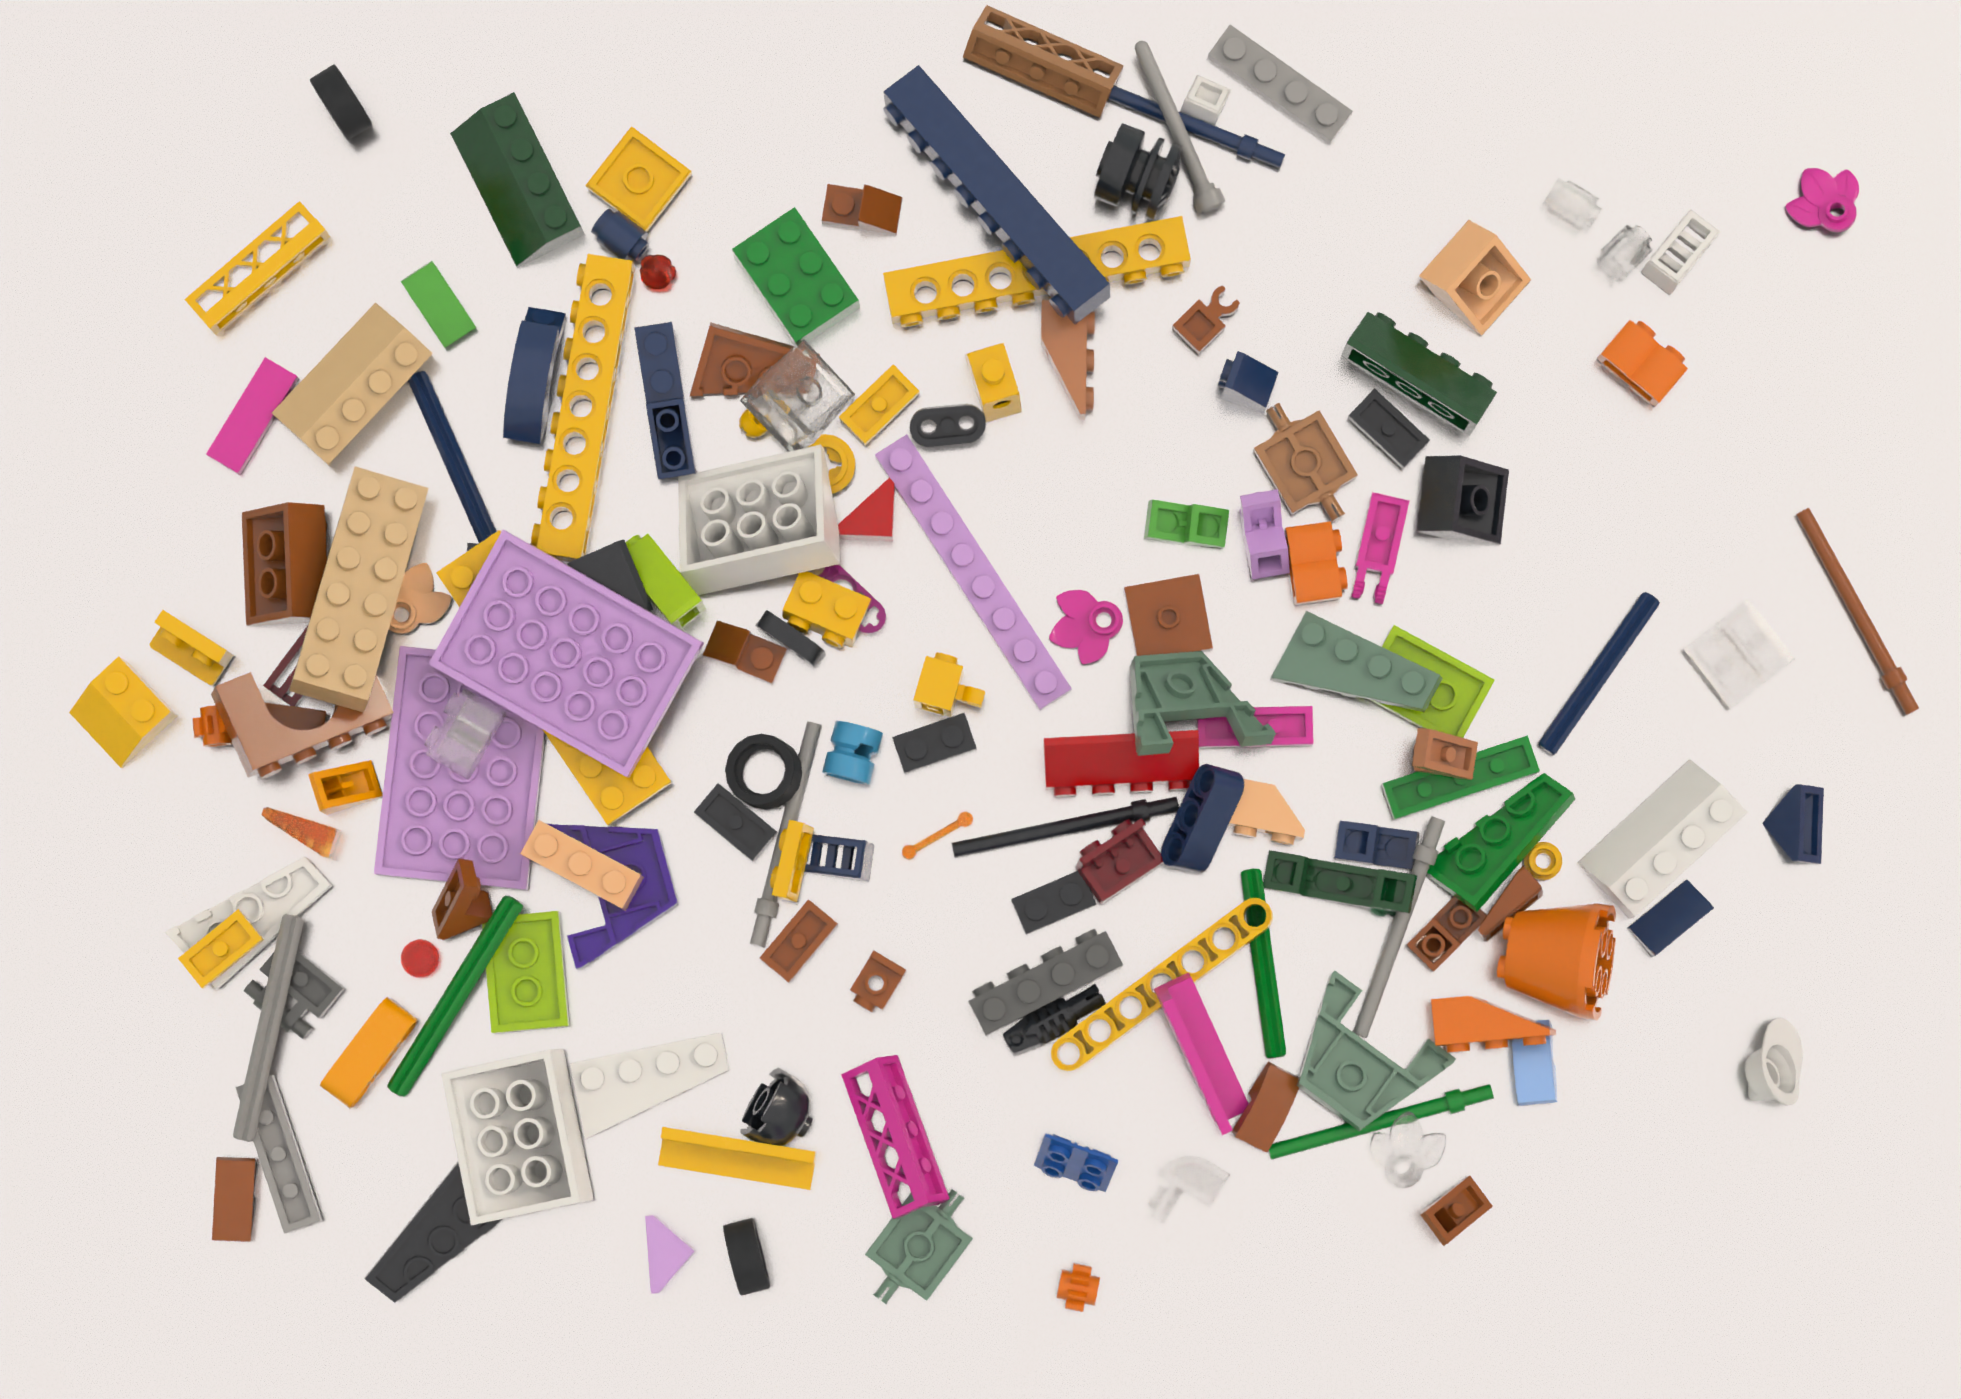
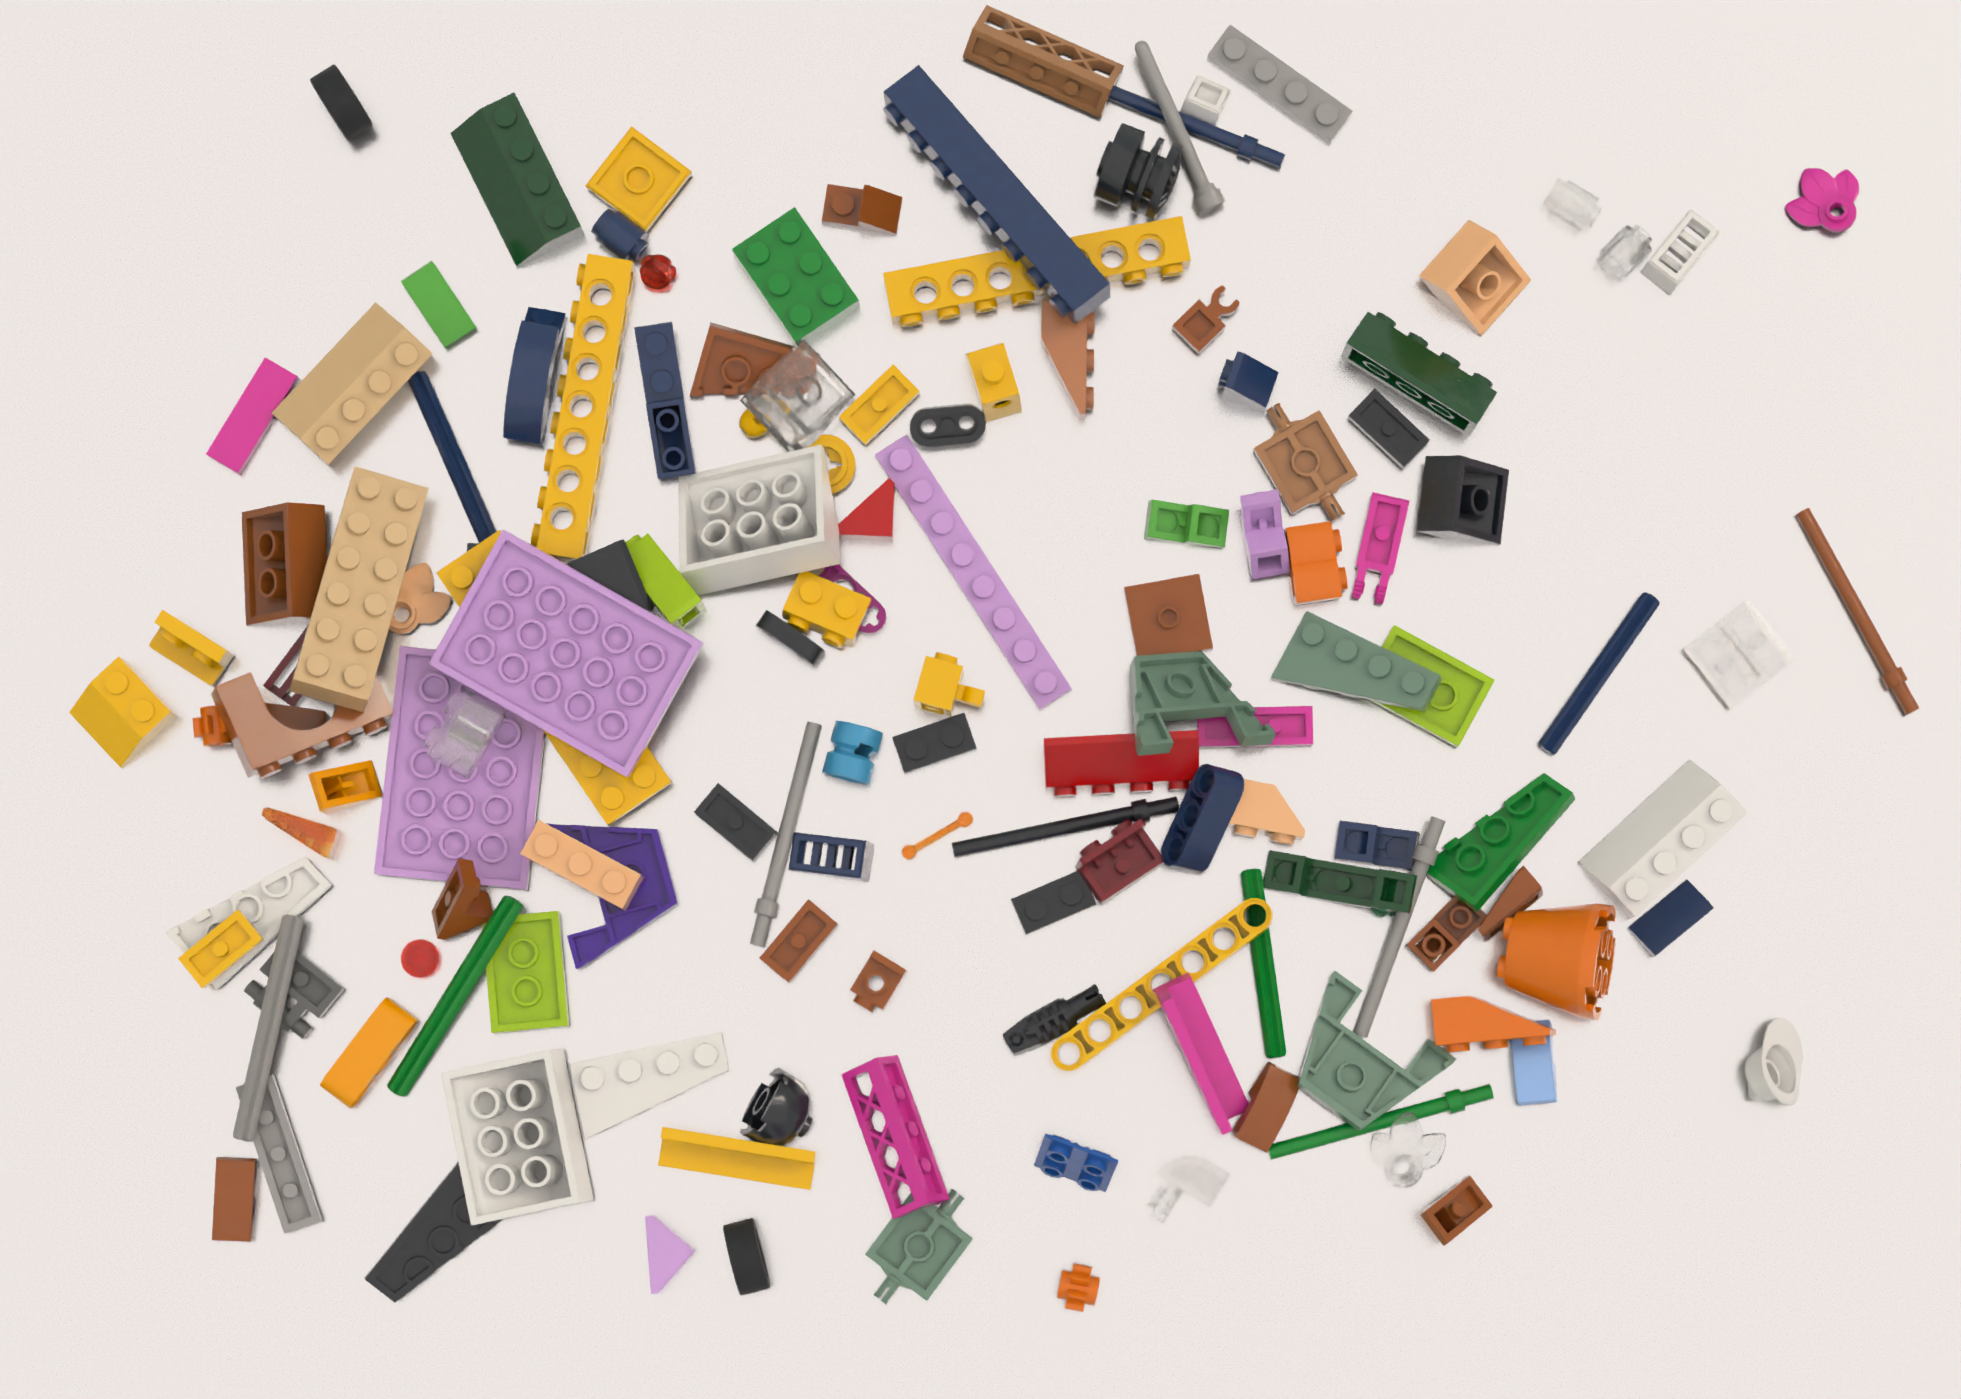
yellow fence [184,201,331,335] -> none
dark orange slope [703,620,788,685] -> none
black tyre [725,733,802,810] -> none
yellow plate [770,820,814,902] -> none
dark grey brick [968,928,1123,1037] -> none
dark pink plate [1049,590,1123,664] -> none
green plate [1381,735,1540,820] -> none
nougat slope [1412,728,1478,780] -> none
yellow plate [1523,842,1562,880] -> none
orange brick [1597,320,1688,406] -> none
dark blue slope [1762,784,1824,864] -> none

